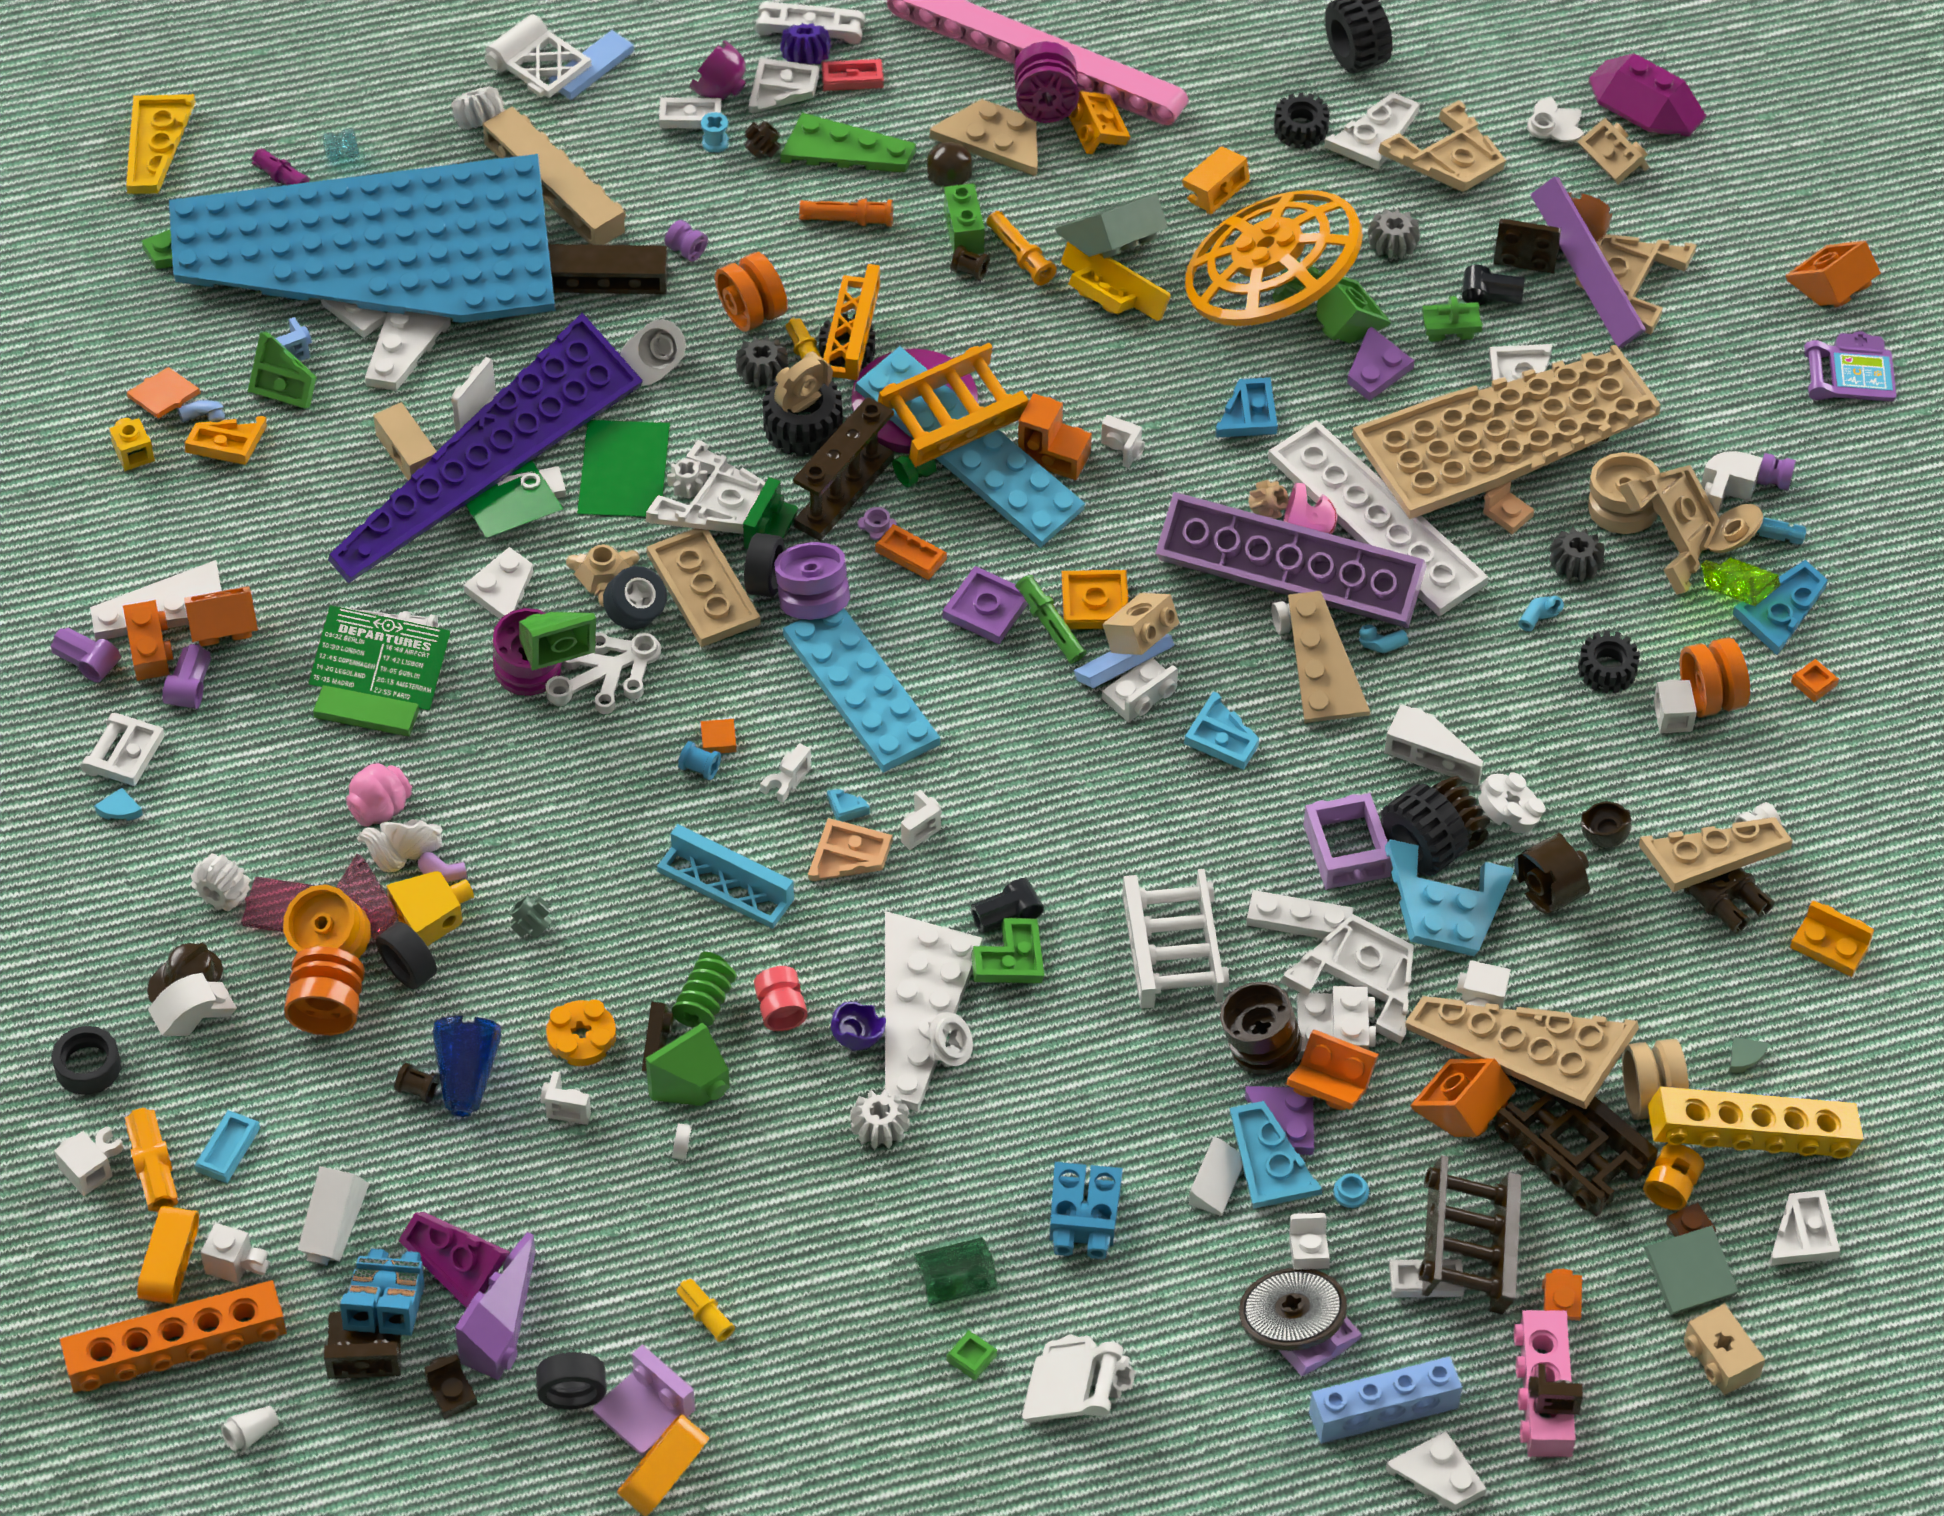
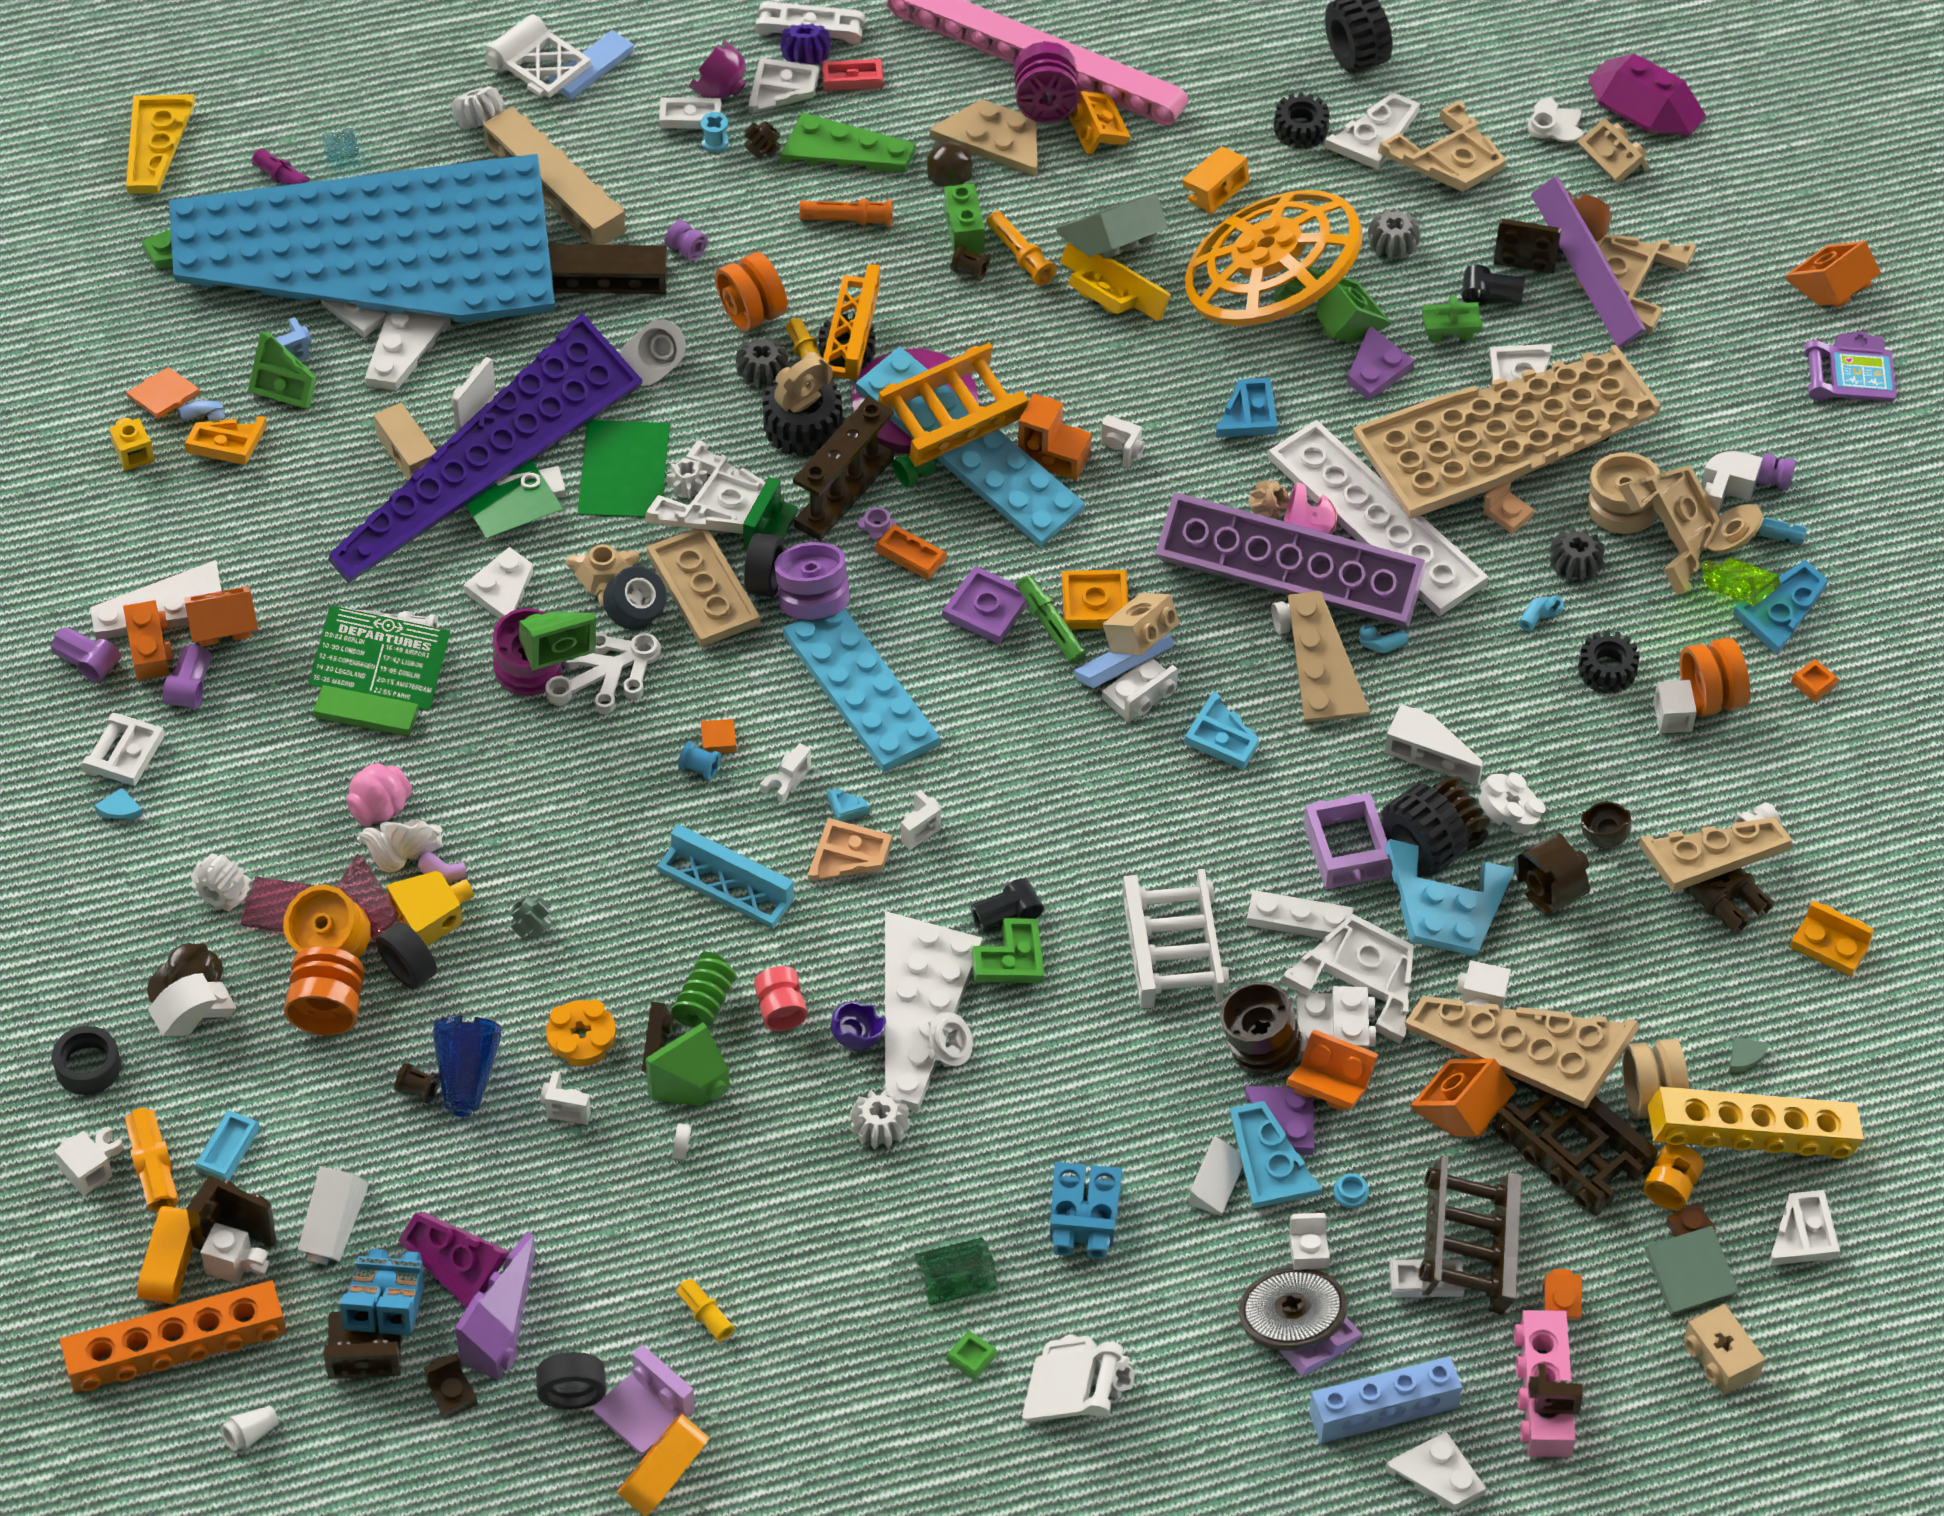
none -> dark brown bracket [187,1176,276,1250]

